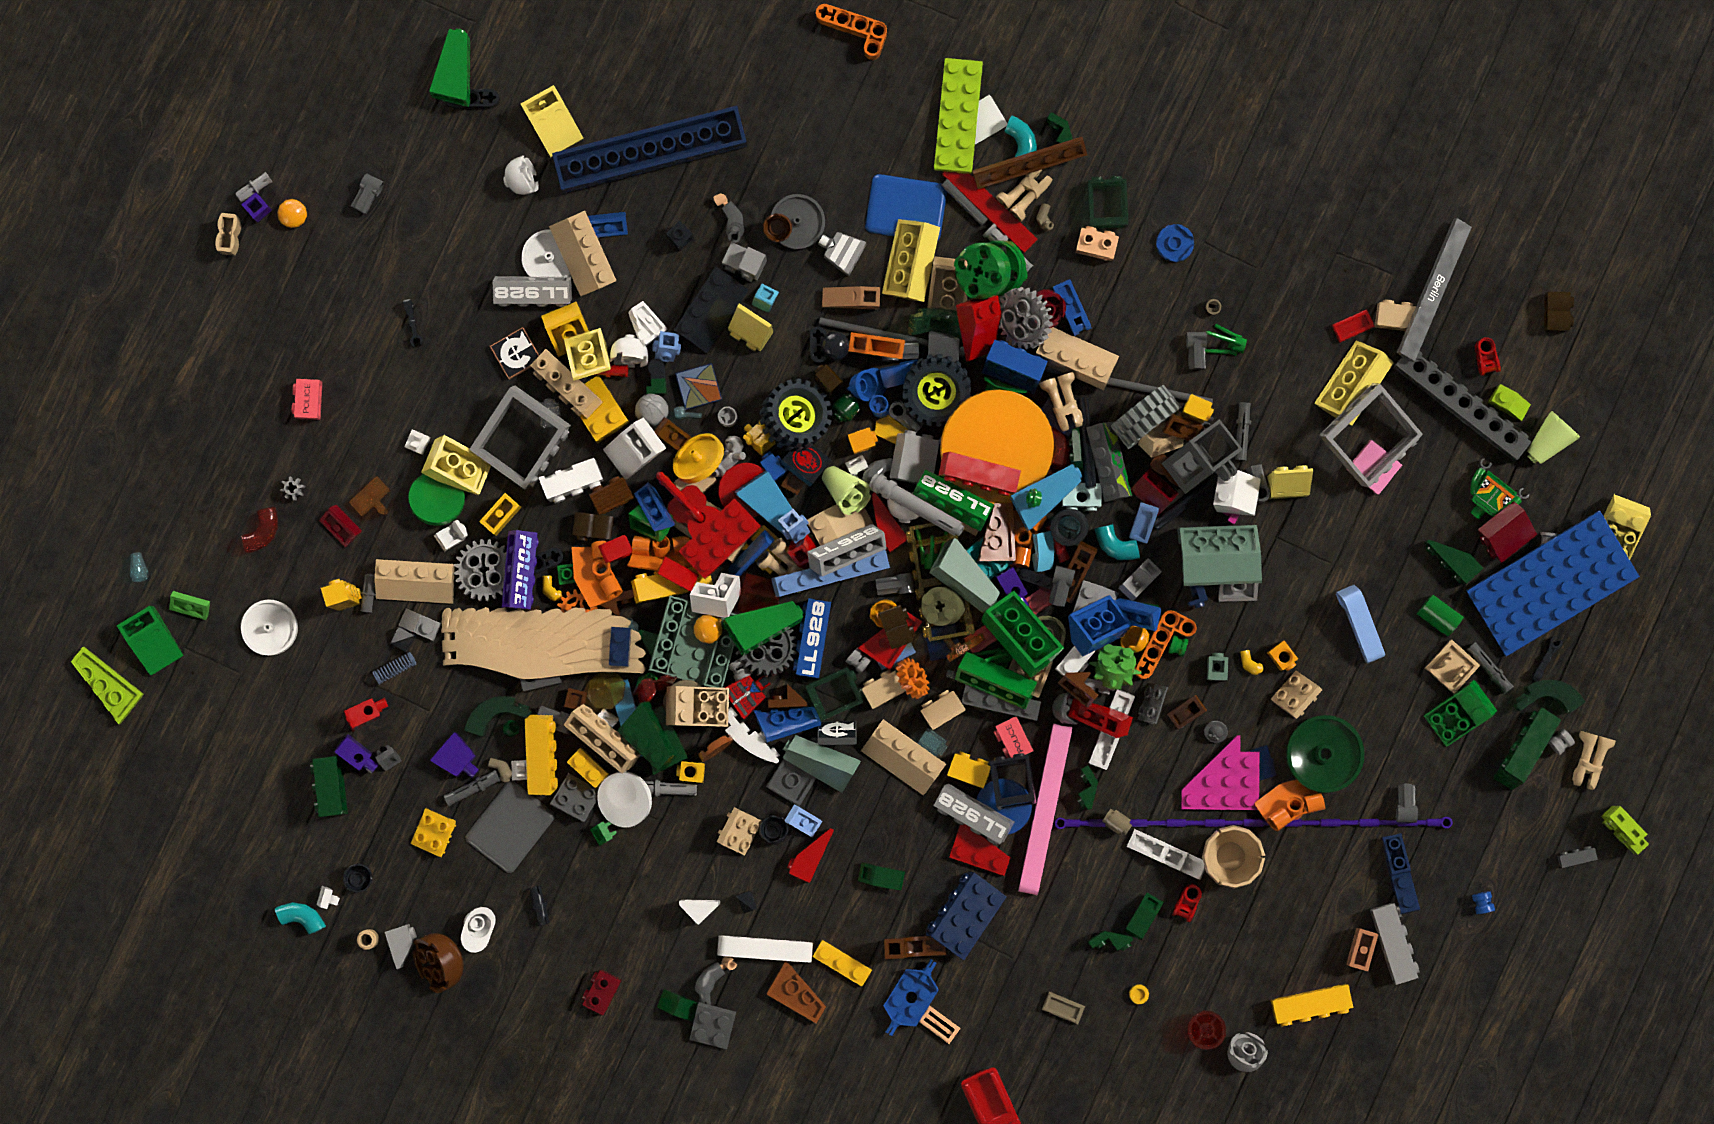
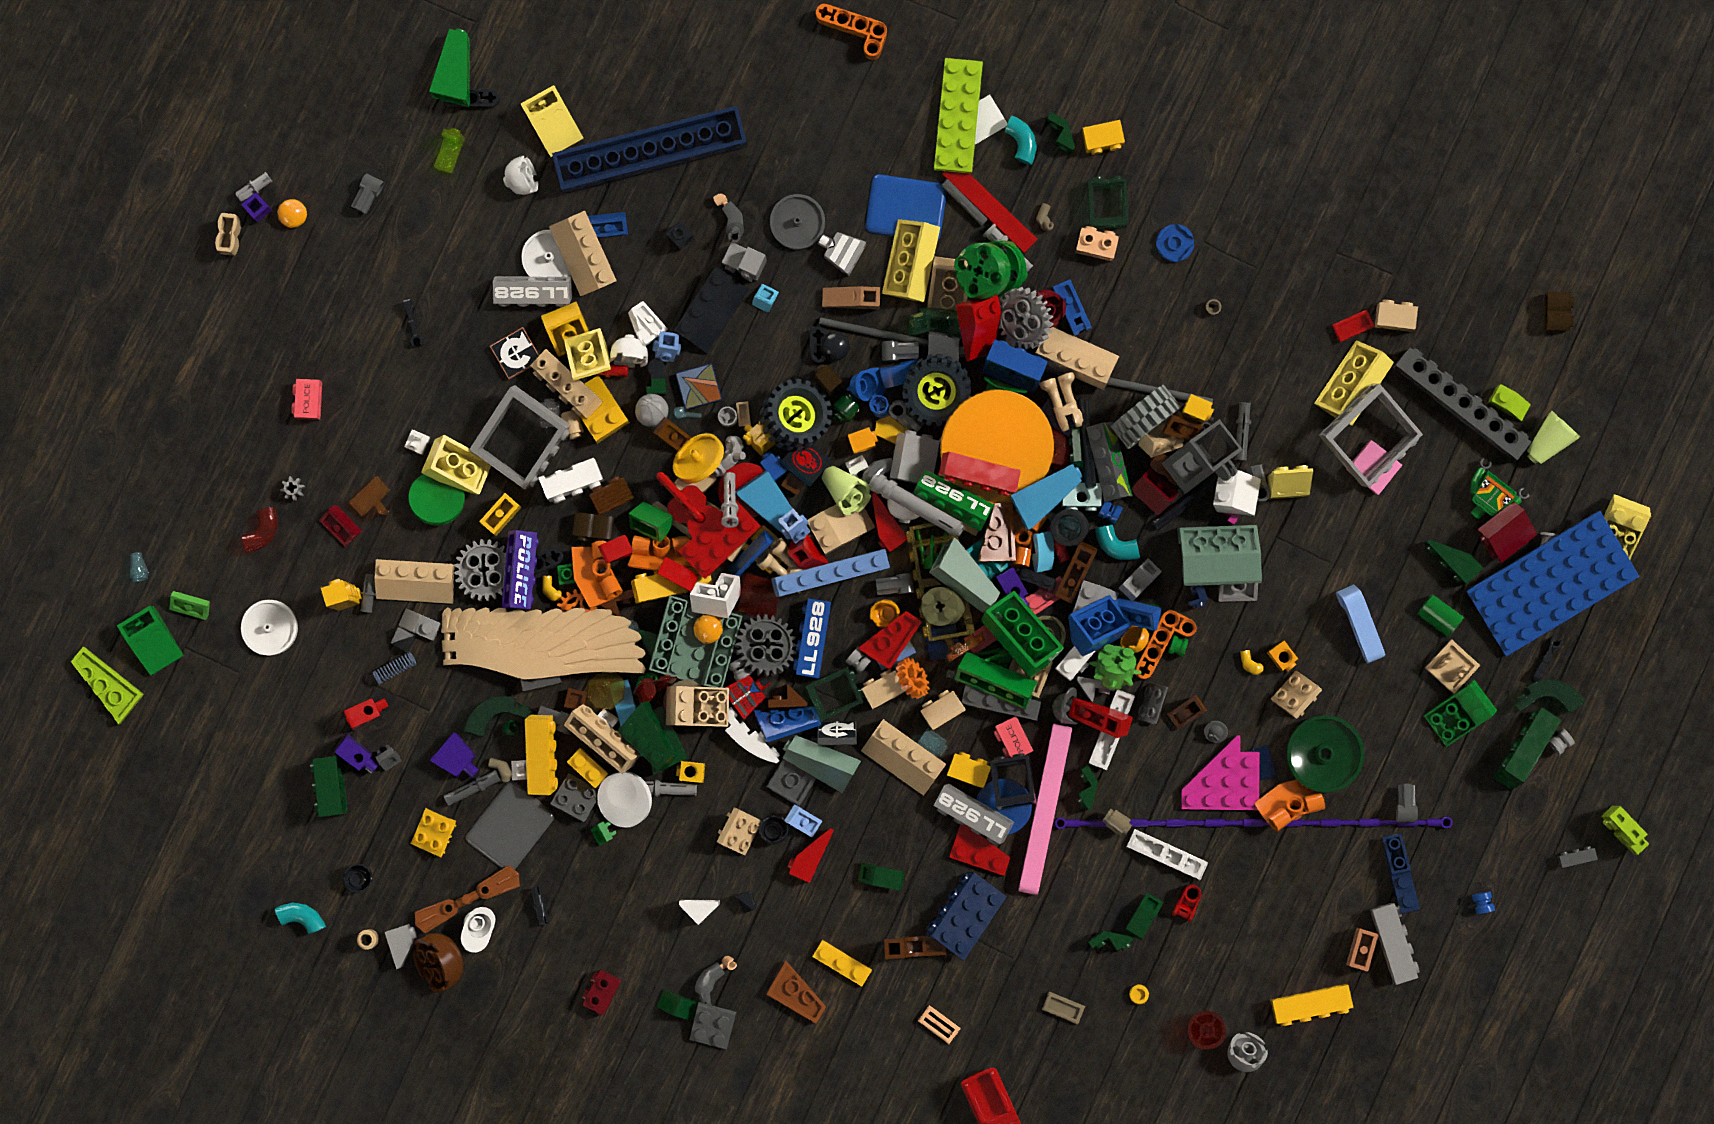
white tile [316,886,340,909] -> none
white bracket [434,520,468,552] -> none
white slope [603,417,666,480] -> none
dark blue plate [609,627,632,667] -> none
blue slope [634,482,675,531] -> none
dark orange tile [698,734,734,762] -> none
white beam [717,936,813,962] -> none
green slope [722,601,803,656] -> none
light yellow slope [728,304,773,351] -> none
reddish brown hair [763,213,792,242] -> none
light grey brick [807,524,887,577] -> none
orange slope [848,332,905,359] -> none
dark brown brick [879,604,916,649] -> none
blue plate [883,959,939,1036] -> none
reddish brown tile [972,137,1087,189] -> none
tan piece [996,170,1052,222] -> none
green plate [1026,488,1042,508] -> none
dark grey piece [1049,566,1075,607] -> none
reddish brown slope [1058,672,1098,708] -> none
medium blue tile [1129,502,1159,544] -> none
dark grey piece [1186,332,1207,370] -> none
tan plate [1202,825,1265,889] -> none
green plant [1205,324,1247,356] -> none
sand green brick [1206,653,1228,681] -> none
tile [1397,218,1472,362] -> none
dark grey pin [1467,642,1514,694] -> none
red piece [1475,338,1501,376] -> none
tan piece [1572,731,1616,790] -> none
none -> dark orange piece [414,865,520,934]
none -> clear neon green bracket [434,127,465,174]
none -> tan brick [561,410,584,440]
none -> light grey pin [721,472,739,528]
none -> tan piece [736,401,751,427]
none -> yellow brick [1082,120,1125,155]
none -> blue wheel [1098,501,1123,525]

